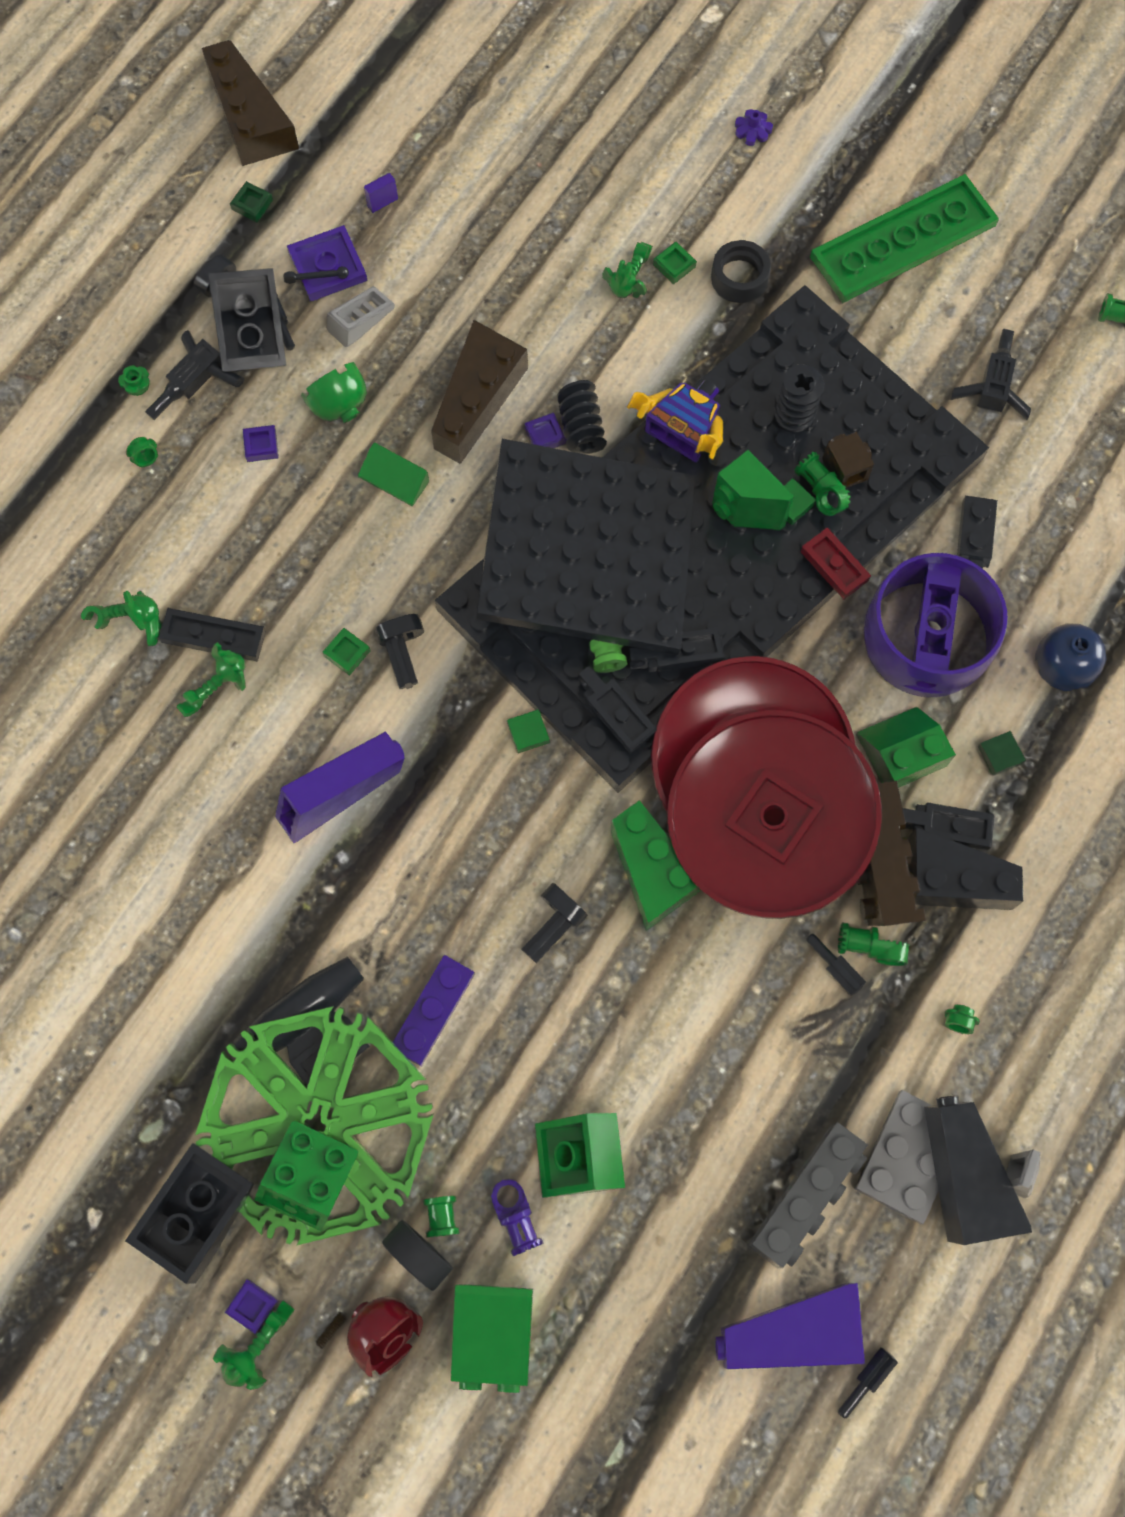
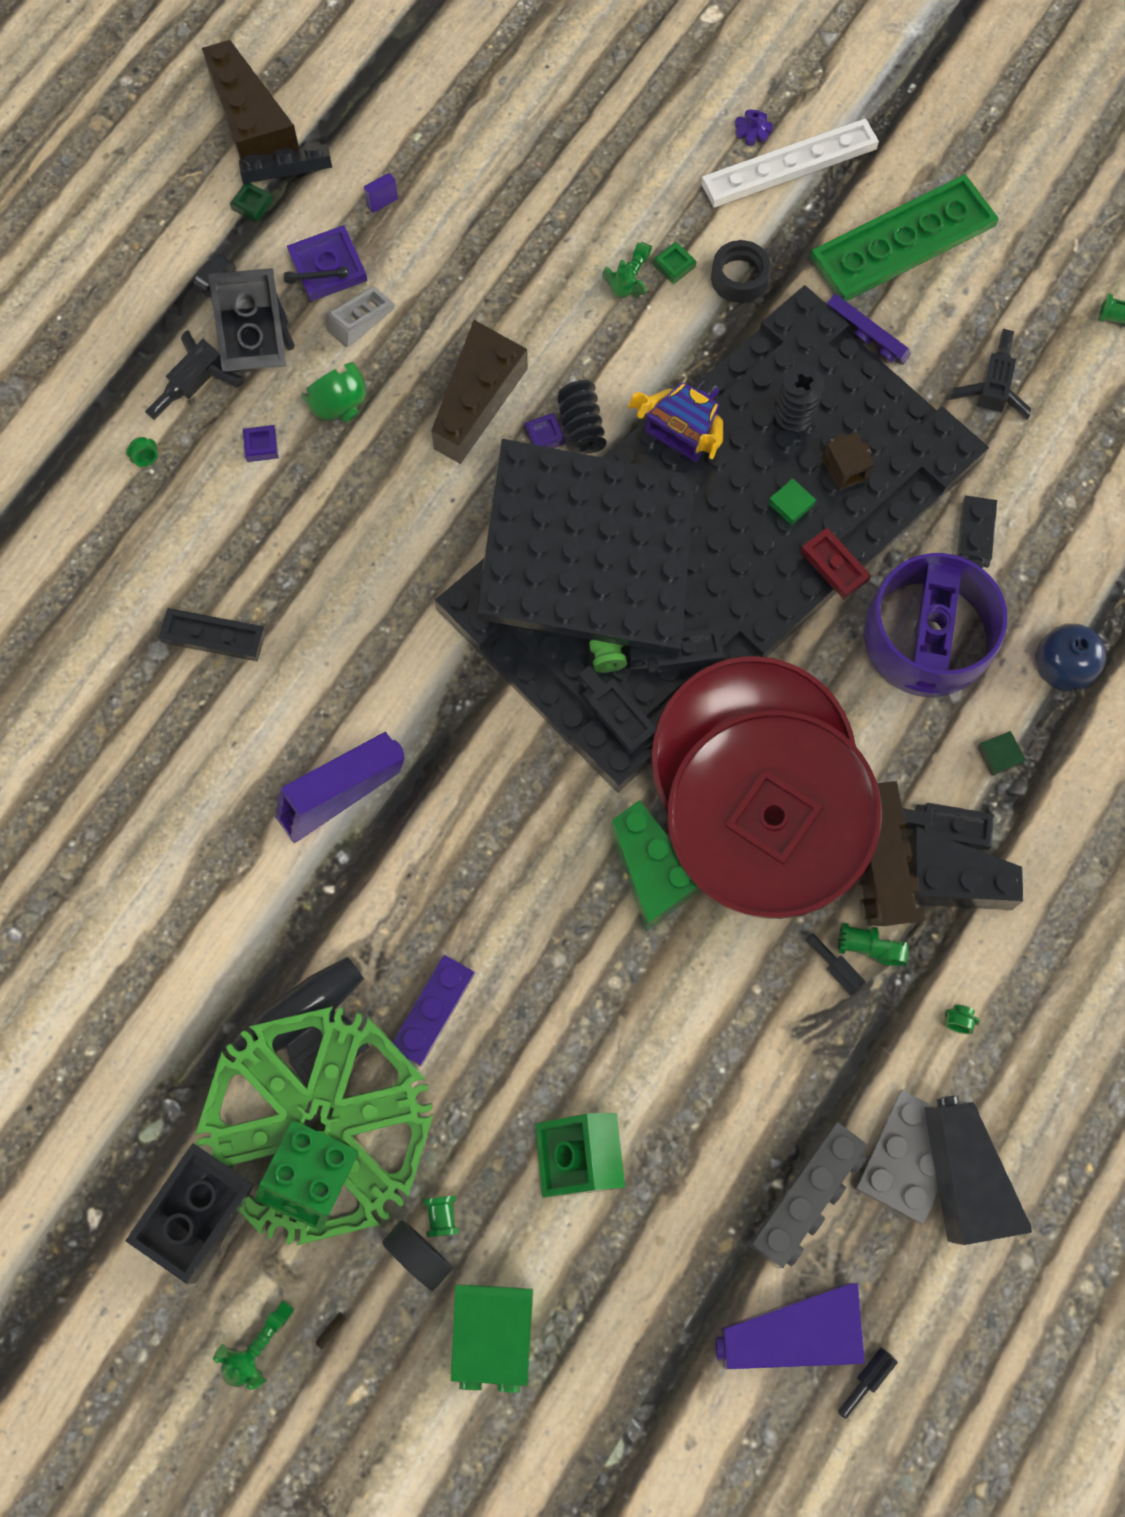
green piece [81,591,162,646] -> none
green plate [118,365,150,396] -> none
green piece [177,642,246,717] -> none
dark purple tile [225,1279,279,1334] -> none
green plate [323,628,371,676] -> none
dark red cylinder [347,1296,423,1377] -> none
green slope [358,442,429,507] -> none
black piece [375,614,424,689] -> none
dark purple connector [491,1179,544,1256] -> none
green tile [507,709,550,754] -> none
black piece [521,883,588,964] -> none
green slope [712,450,794,530] -> none
green connector [794,452,851,516] -> none
green slope [856,707,956,788] -> none
light grey slope [1006,1149,1041,1198] -> none
none -> black plate [239,143,333,184]
none -> white plate [701,118,879,208]
none -> dark purple plate [827,293,911,364]

